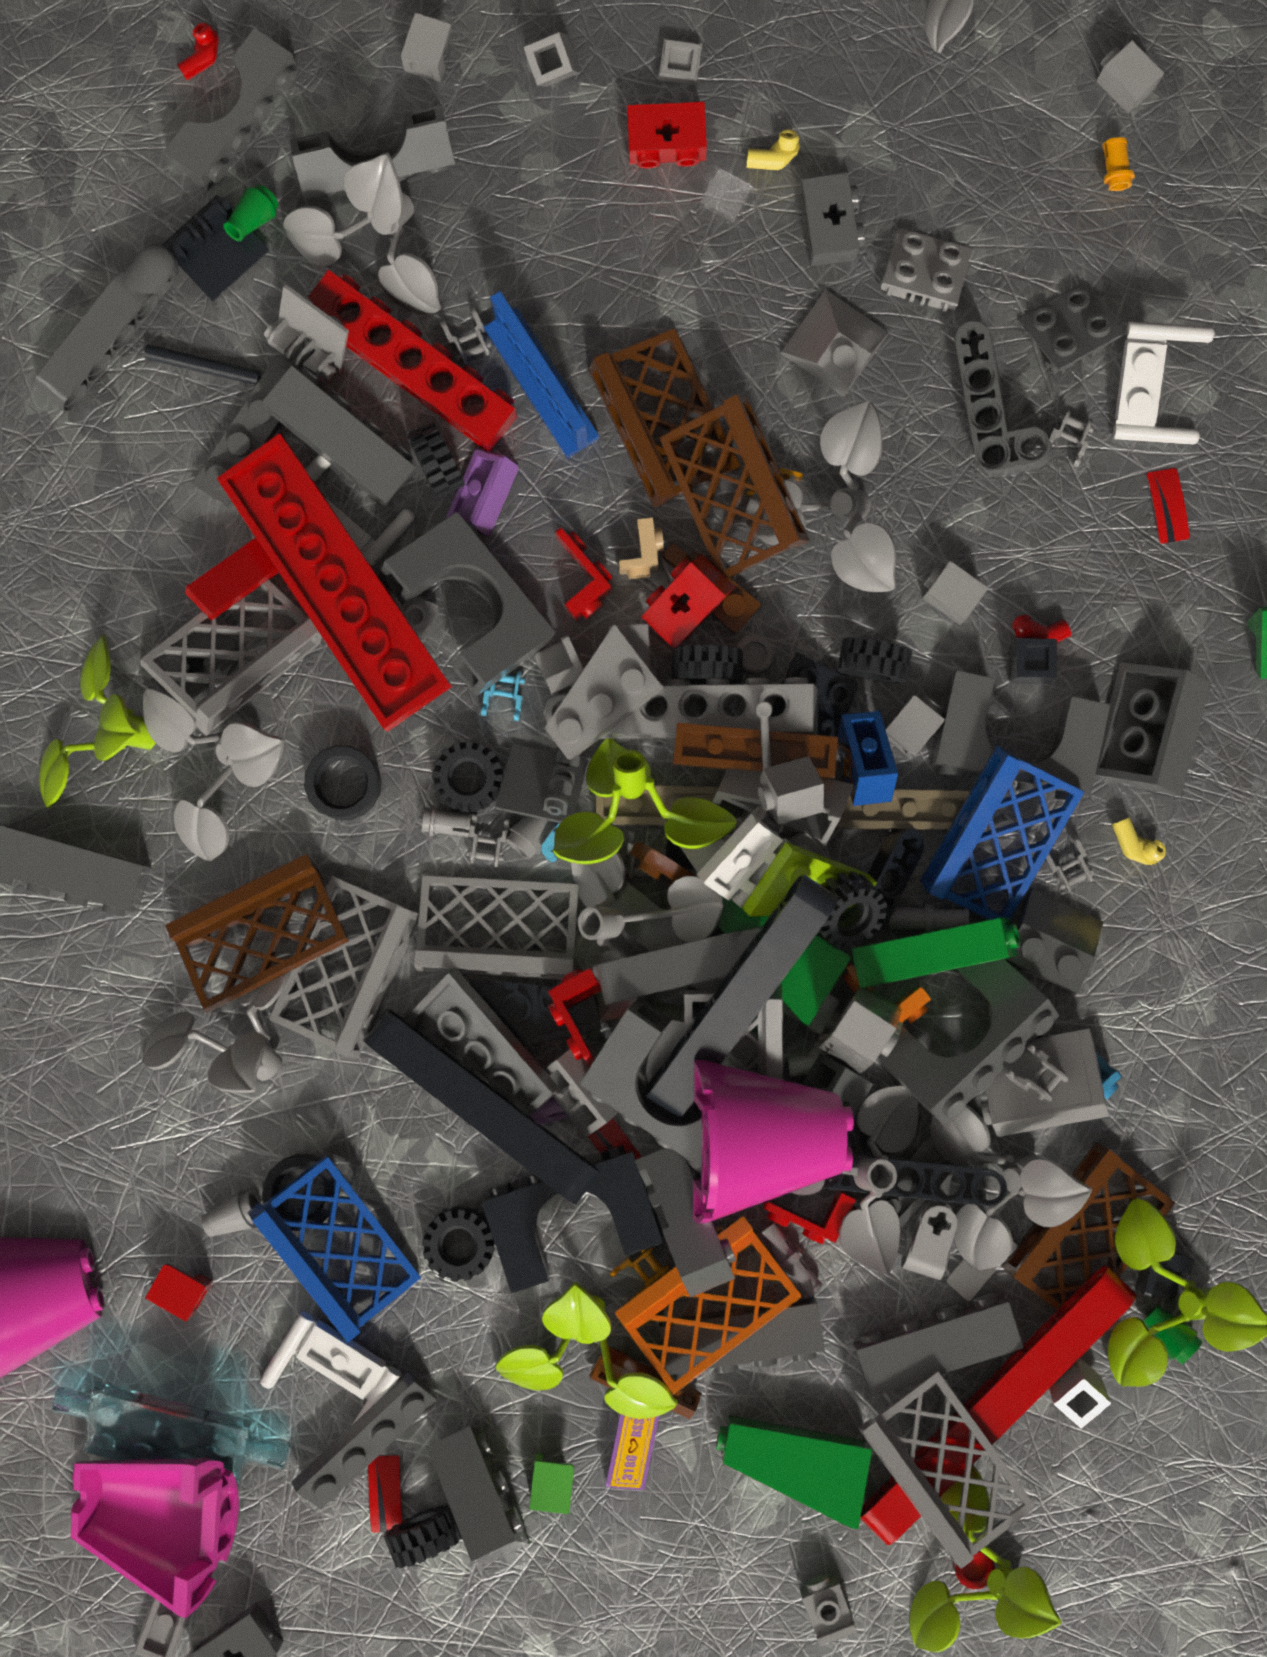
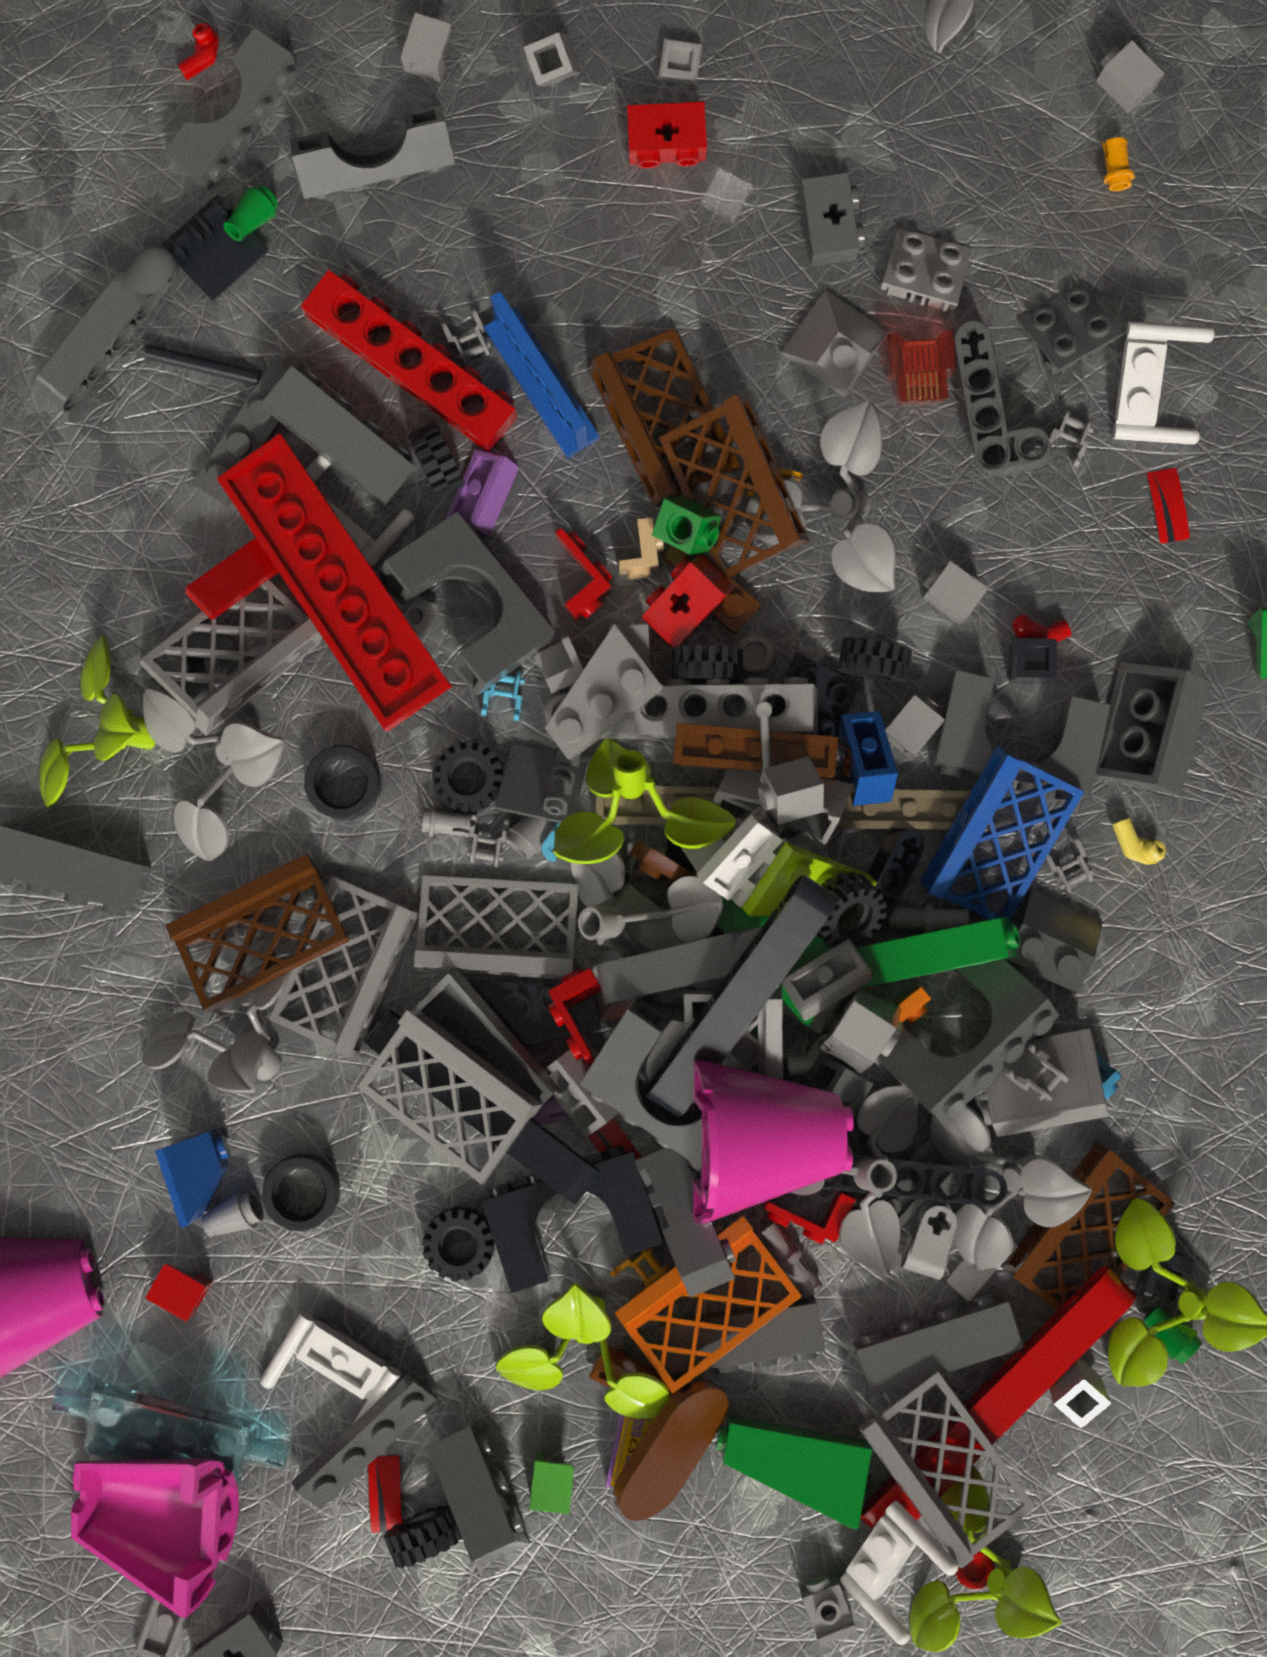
blue fence [247,1155,421,1342] -> none
light grey hinge [264,284,349,382] -> none
light grey plant [283,152,442,314] -> none
light yellow arm [747,129,800,170] -> none
none -> blue slope [155,1128,230,1228]
none -> light grey fence [357,1009,543,1184]
none -> reddish brown tile [613,1380,728,1521]
none -> green brick [652,497,722,554]
none -> light grey slope [781,938,872,1021]
none -> white plate [839,1500,959,1645]
none -> clear red piece [884,330,956,405]

